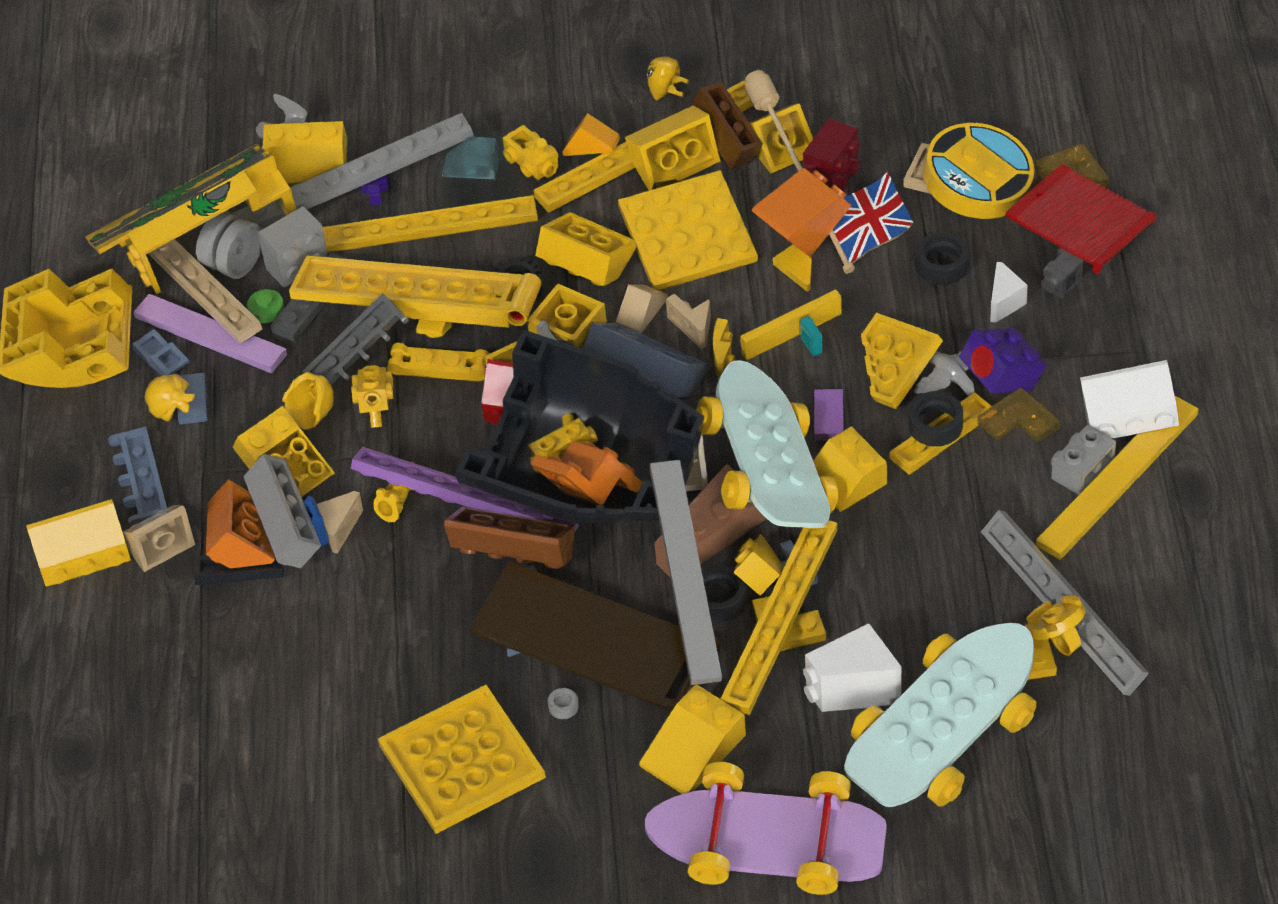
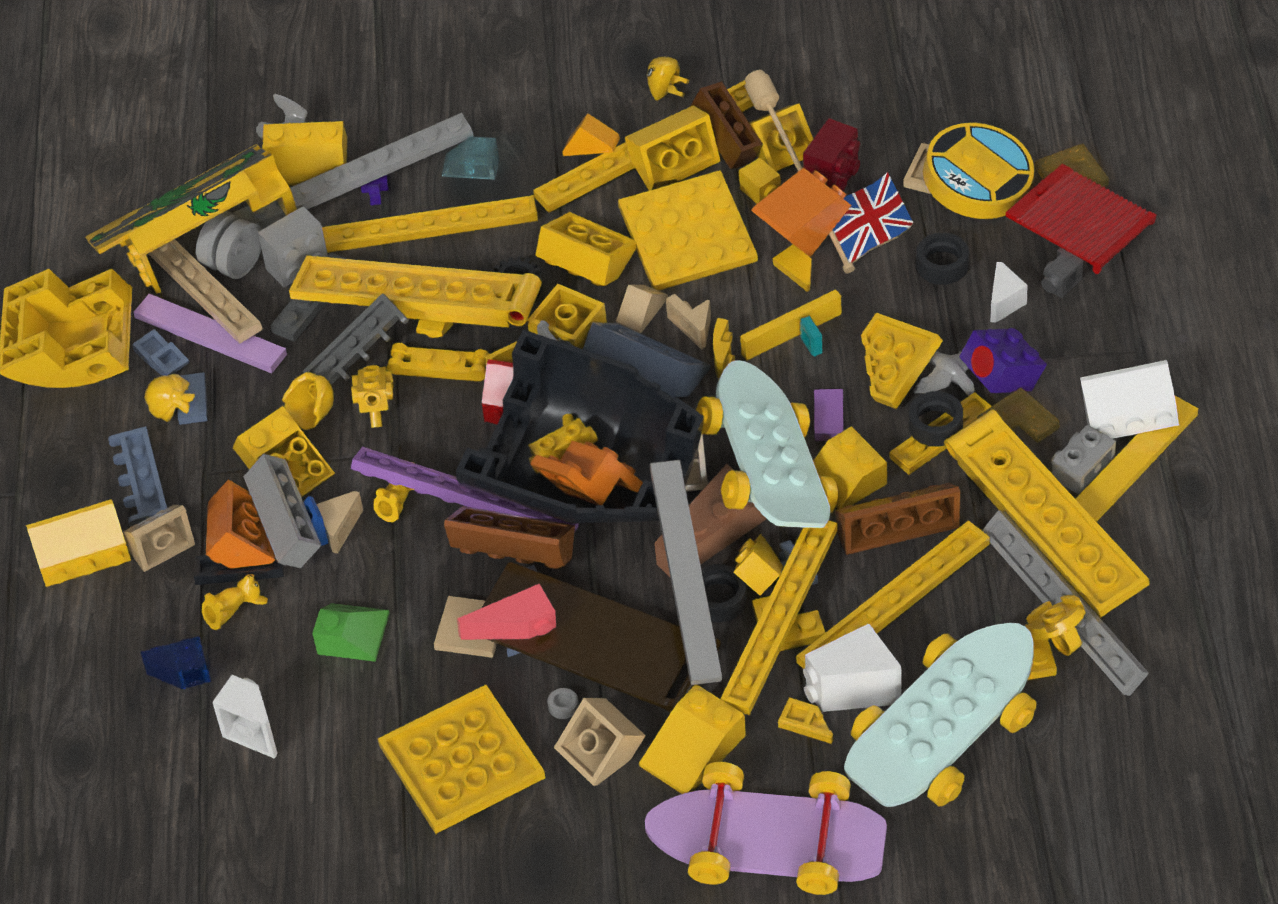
bright green wheel [247,289,284,323] -> none
yellow brick [503,125,559,180] -> none
none -> clear blue slope [141,636,211,689]
none -> yellow animal [202,574,268,630]
none -> white slope [213,675,278,758]
none -> bright green slope [312,603,390,662]
none -> tan tile [434,596,497,658]
none -> coral slope [457,584,556,640]
none -> tan slope [554,698,646,786]
none -> yellow brick [739,158,781,204]
none -> yellow tile [778,697,833,744]
none -> yellow plate [796,520,990,669]
none -> dark orange slope [835,483,960,555]
none -> yellow hinge [944,409,1150,618]

